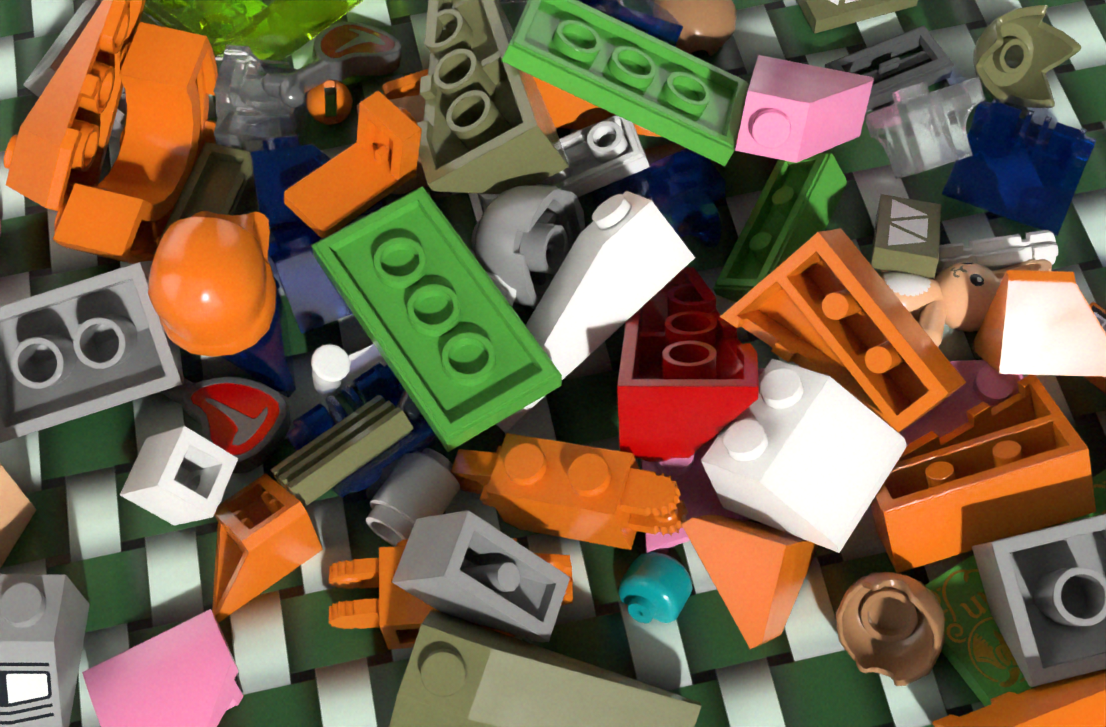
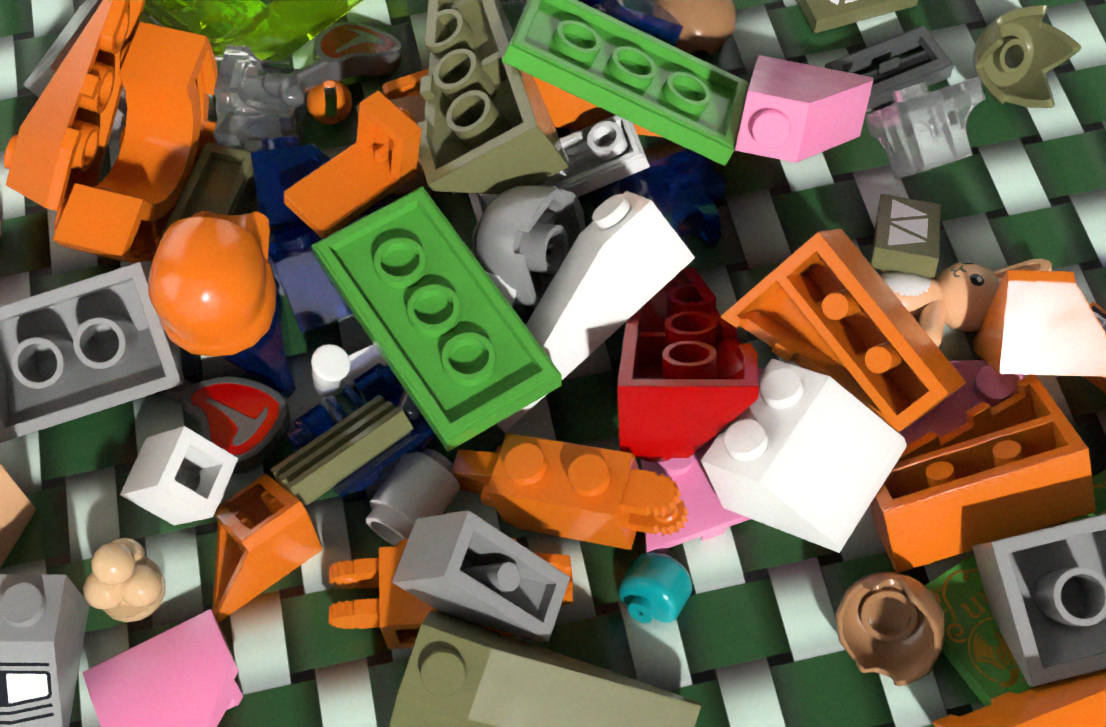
orange slope [681,514,818,649] -> none
bright green slope [713,153,847,302] -> none
white axle [936,230,1058,275] -> none
clear blue hinge [942,98,1097,236] -> none
none -> tan piece [83,538,166,623]

